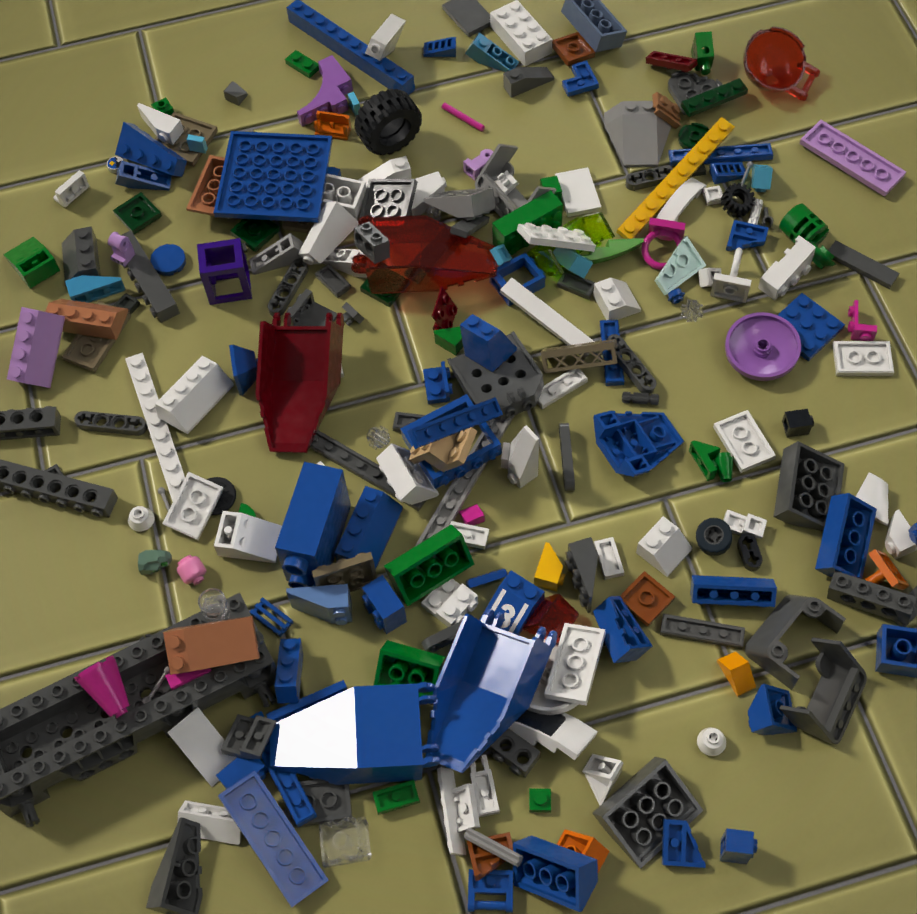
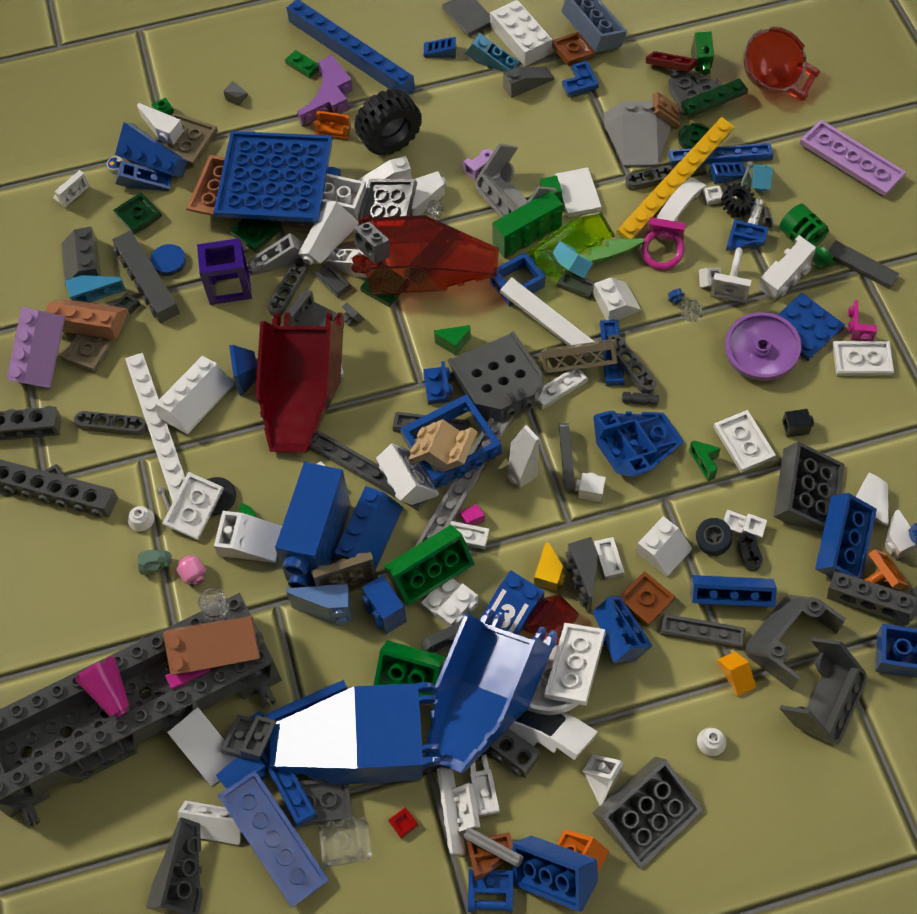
green slope [3,237,60,289] -> none
lavender leg [108,232,135,267] -> none
light grey hinge [142,666,170,704] -> none
medium azure tile [186,134,208,154] -> none
blue tile [249,597,293,637] -> none
blue brick [275,638,304,703] -> none
medium azure tile [348,92,360,117] -> none
white slope [365,14,406,61] -> none
clear gear [367,426,390,450] -> none
green plate [372,780,420,815] -> none
blue tile [407,397,503,449] -> none
light grey slope [424,187,496,220] -> none
dark red hinge [432,287,458,330] -> none
dark pink bar [442,103,485,131] -> none
dark grey tile [450,215,490,238] -> none
blue slope [460,314,517,372] -> none
blue tile [466,568,508,588] -> none
medium azure tile [490,244,512,266] -> none
white tile [494,170,519,195] -> none
white tile [501,442,511,469] -> none
white plate [517,223,596,252] -> none
green plate [529,788,551,812] -> none
light aqua wing [654,236,706,295] -> none
blue wing [662,819,706,868] -> none
green cone [714,452,733,482] -> none
blue brick [720,828,757,864] -> none
blue slope [748,684,797,735] -> none
none -> red tile [388,807,419,839]
none -> white brick [575,473,606,503]

